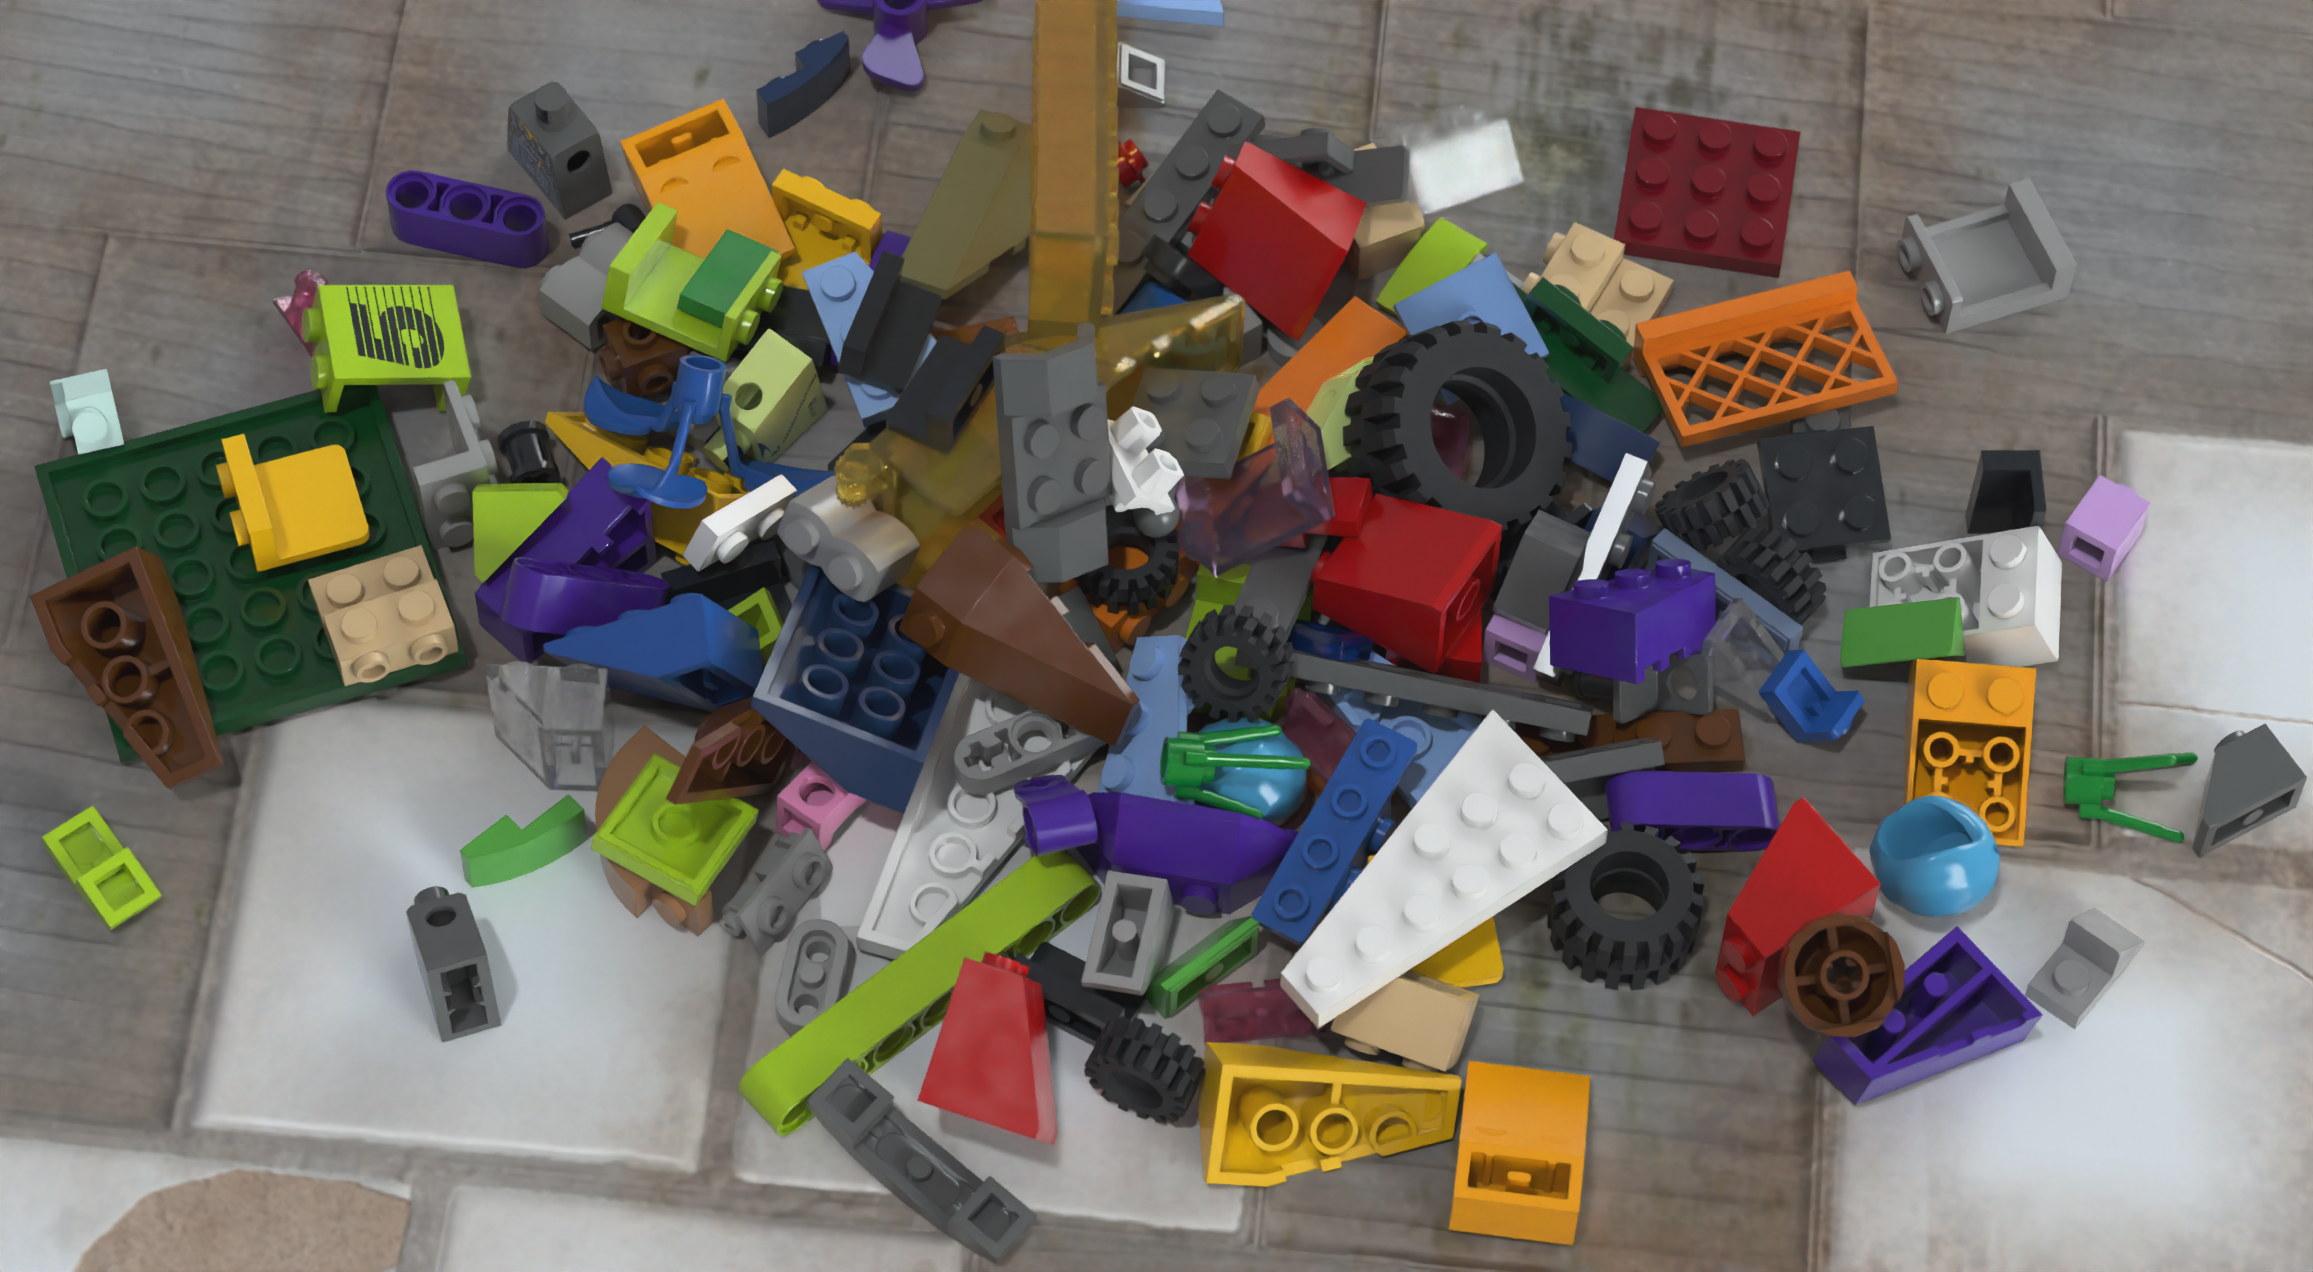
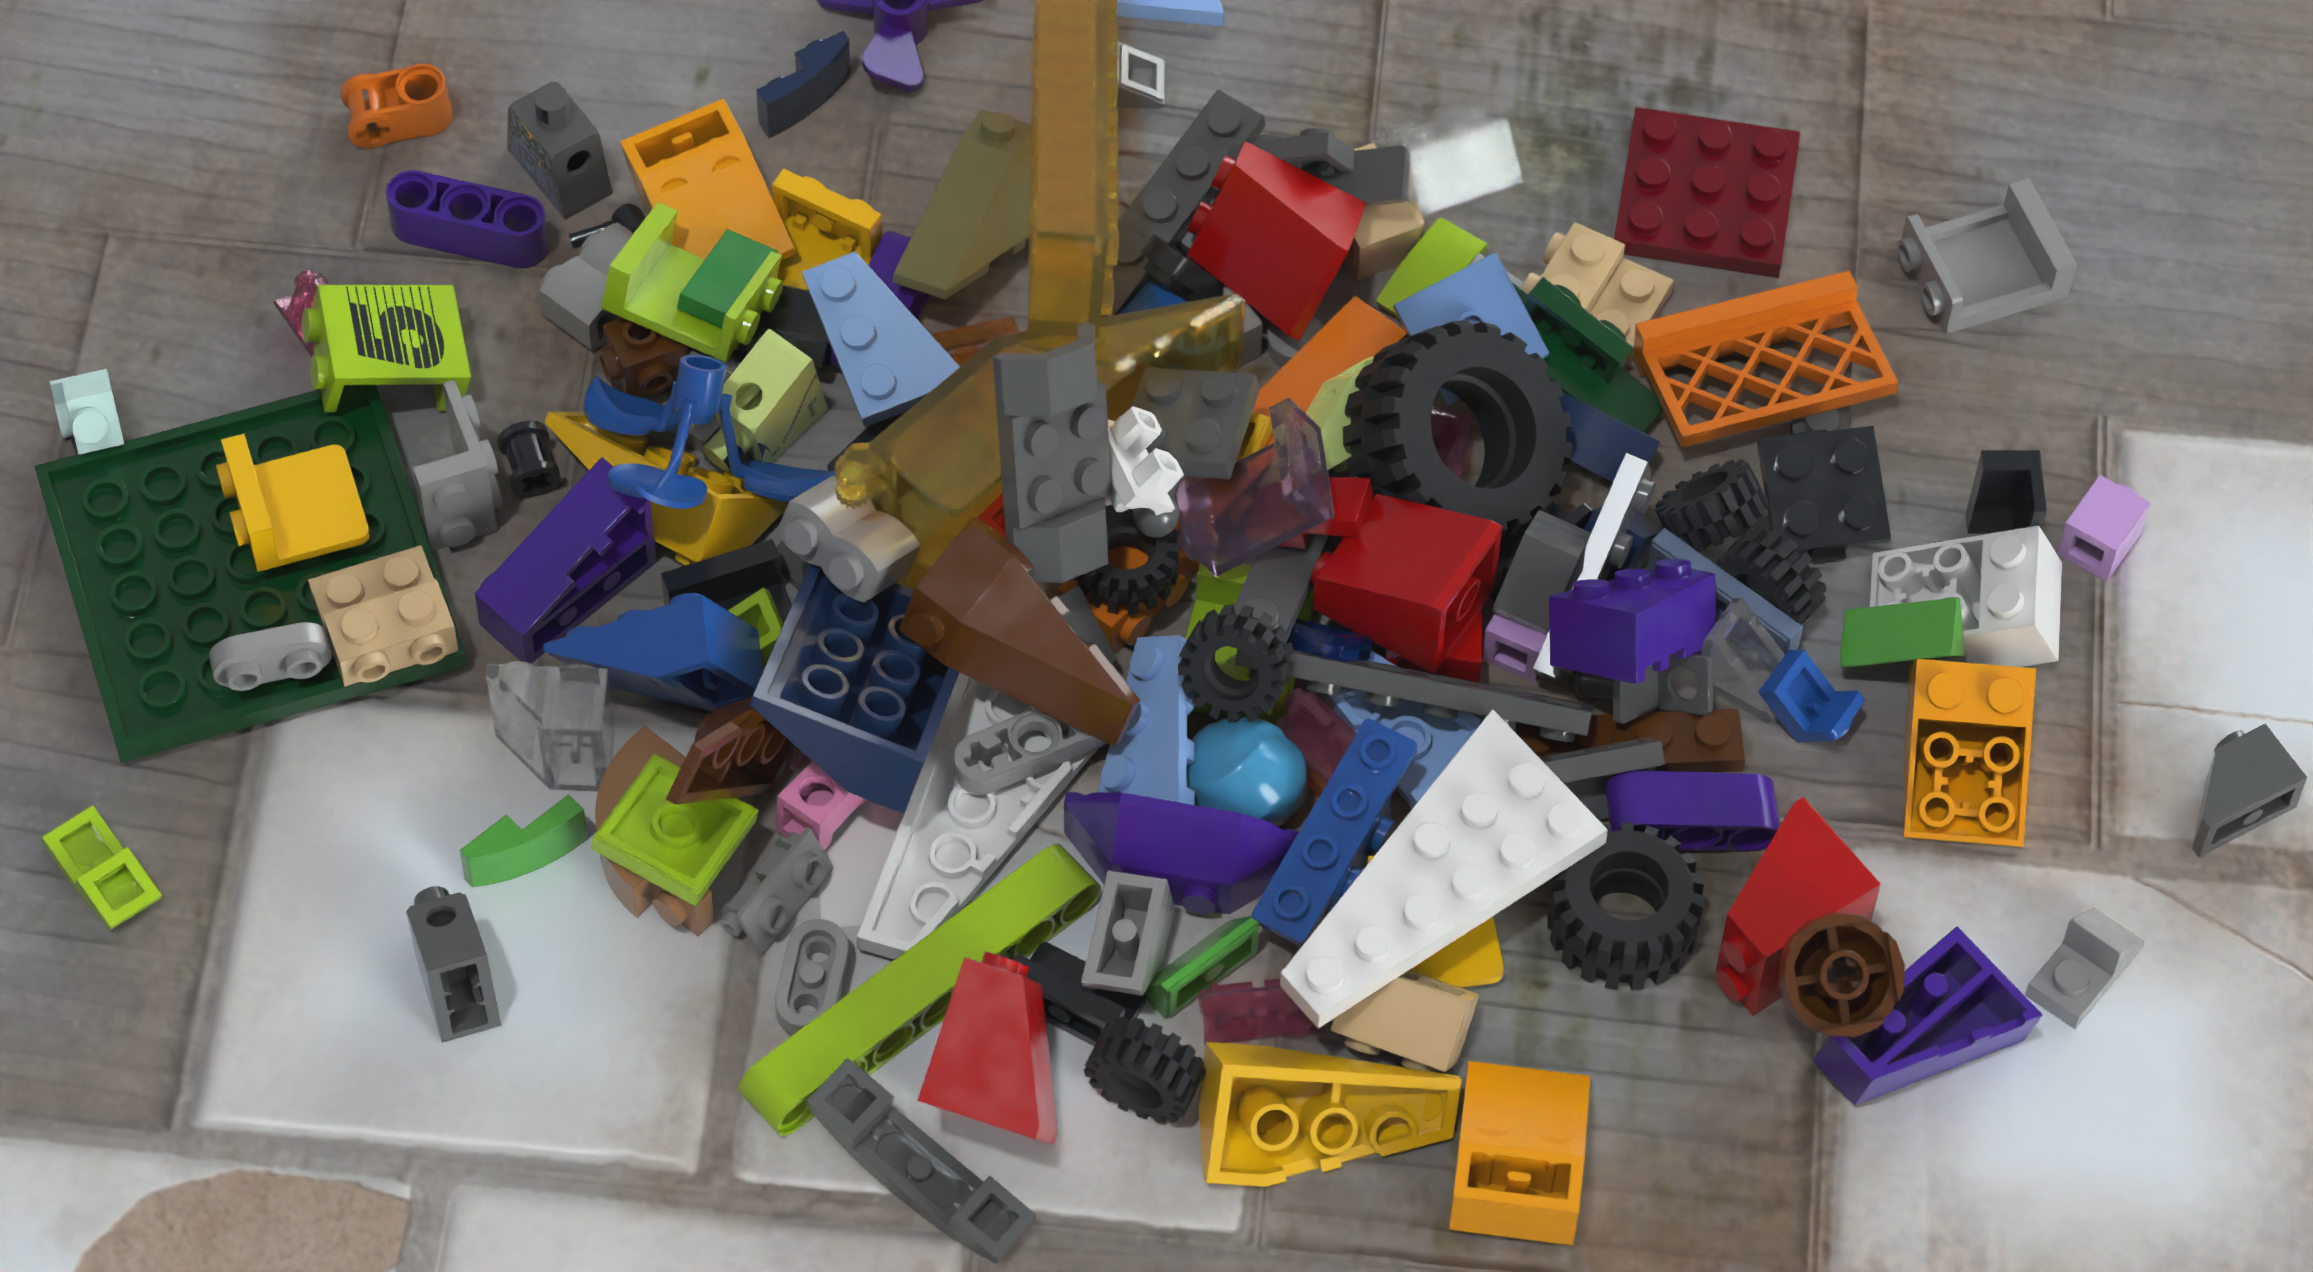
reddish brown wedge [30,546,224,789] -> none
lime slope [473,483,569,583] -> none
dark purple beam [499,557,670,635] -> none
white plate [683,474,797,572] -> none
black panel [837,250,942,395] -> none
black panel [886,325,1005,456] -> none
dark purple piece [1013,775,1097,857] -> none
red plate [1099,132,1149,190] -> none
green plant [1160,725,1311,819] -> none
dark azure piece [1869,795,2000,917] -> none
green plant [2063,752,2198,843] -> none
none -> light grey plate [209,622,332,691]
none -> orange piece [340,64,453,148]

